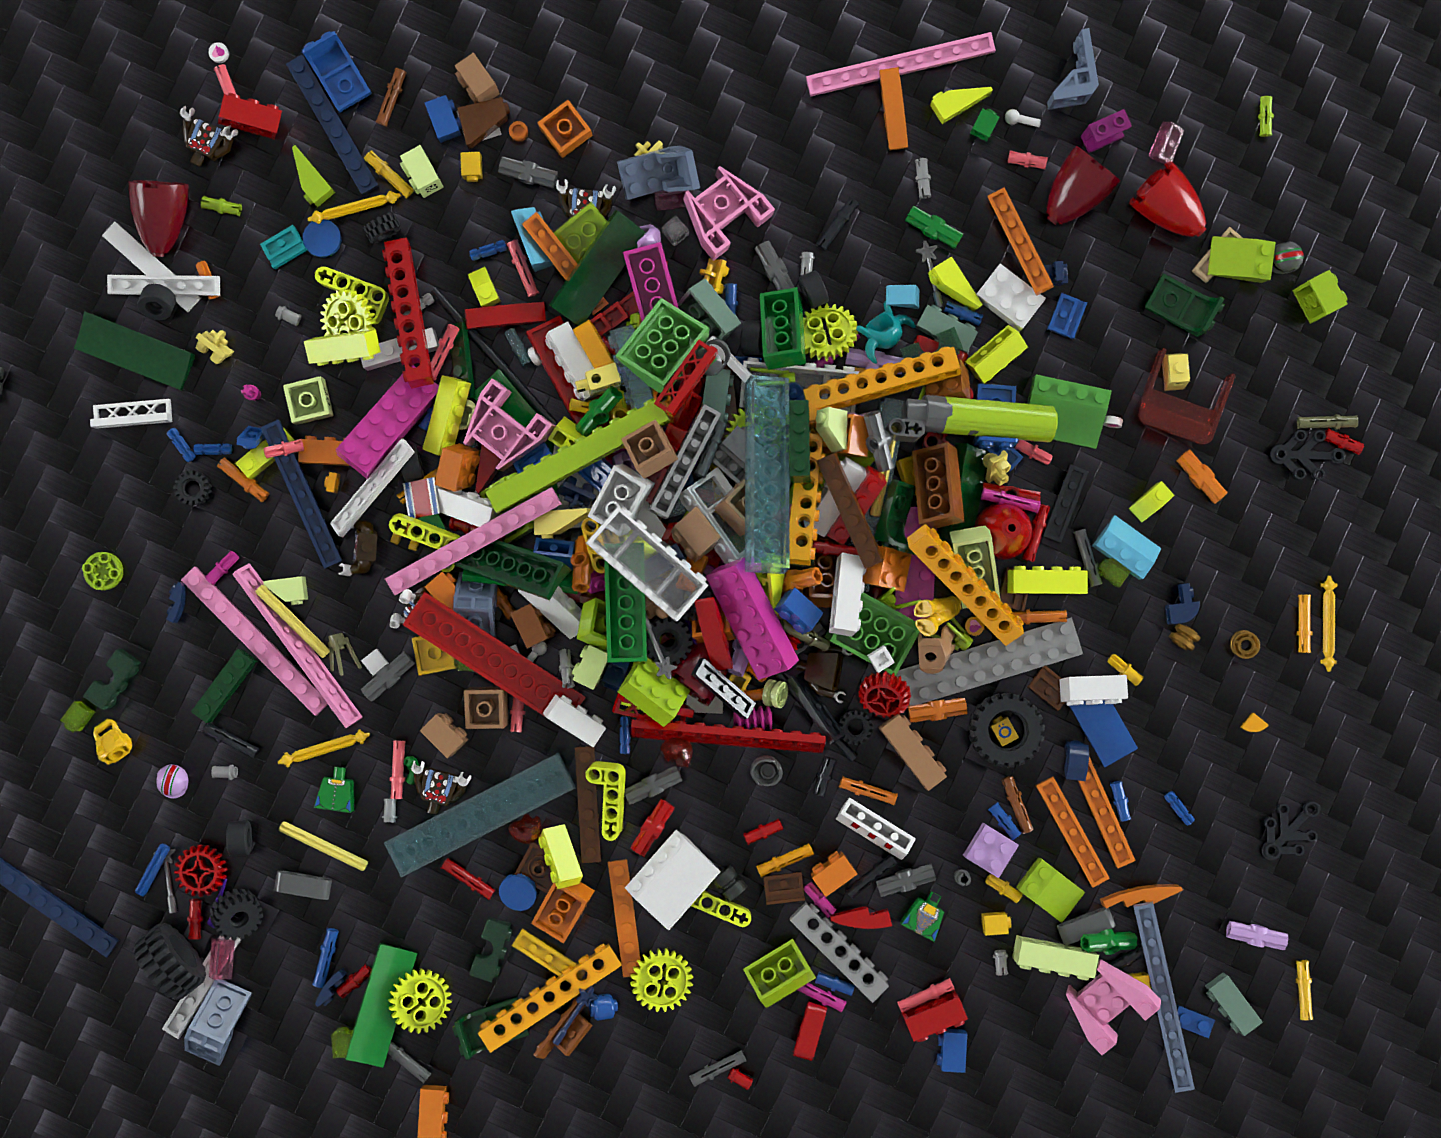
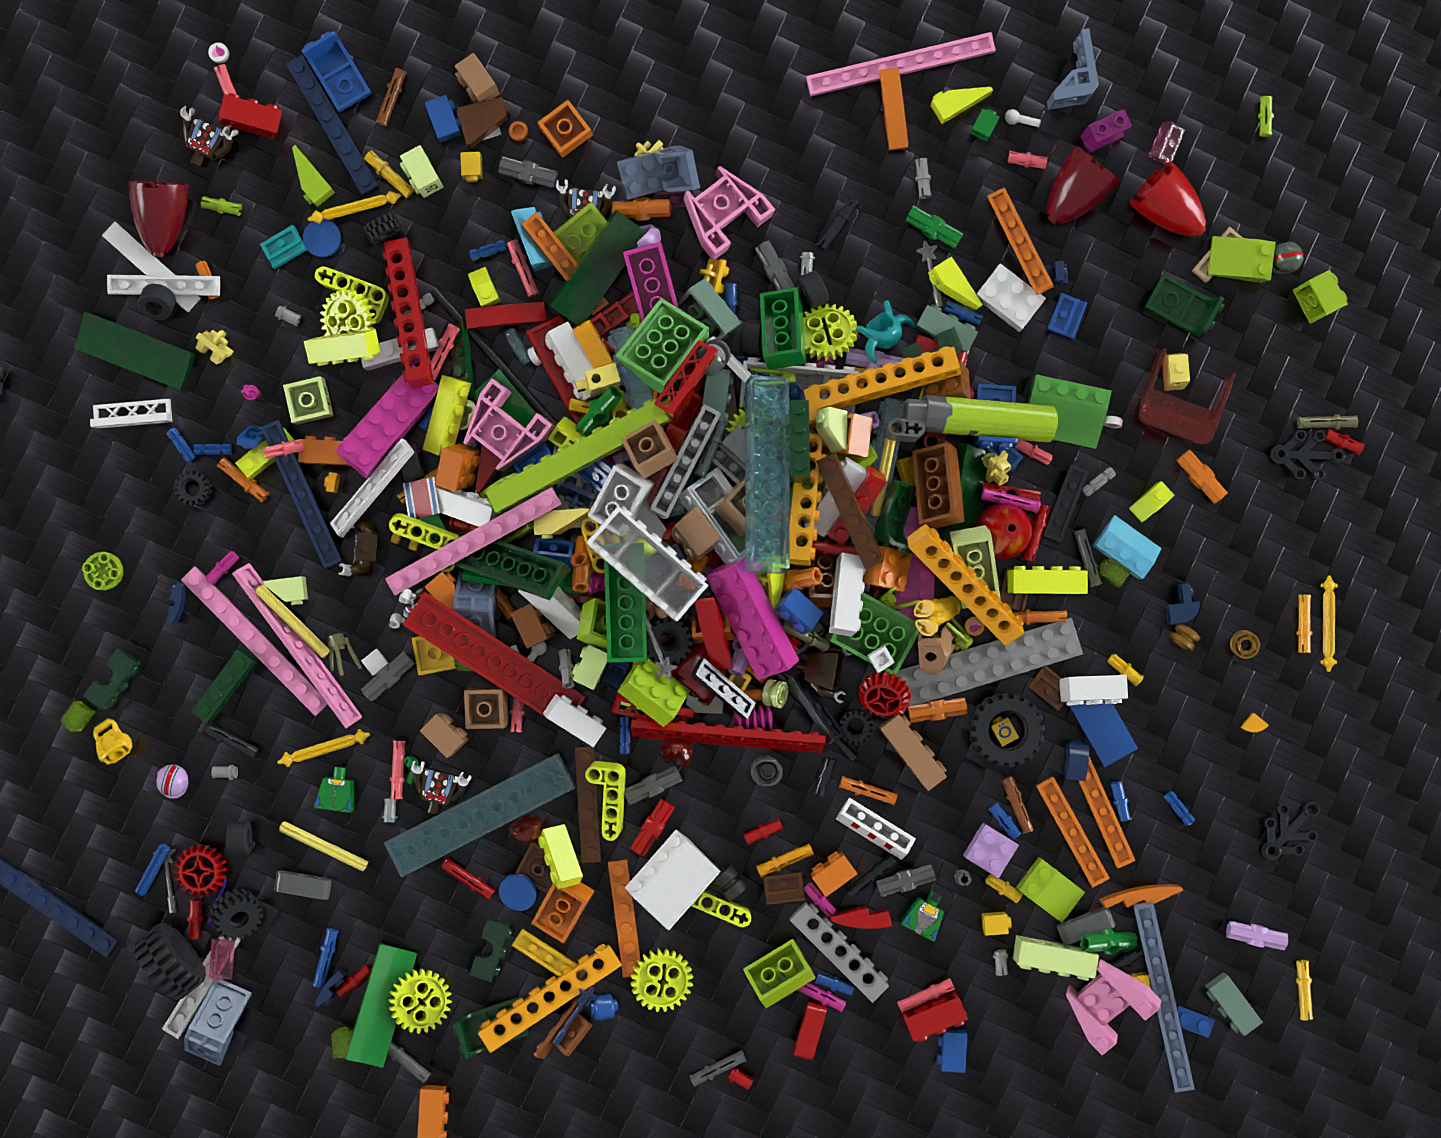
clear brick [661,216,689,246] -> none
dark grey piece [864,411,894,472] -> none
medium azure slope [886,285,920,309] -> none
neon yellow brick [965,325,1028,384] -> none
none -> orange piece [612,197,671,221]
none -> light grey axle [1082,467,1116,497]

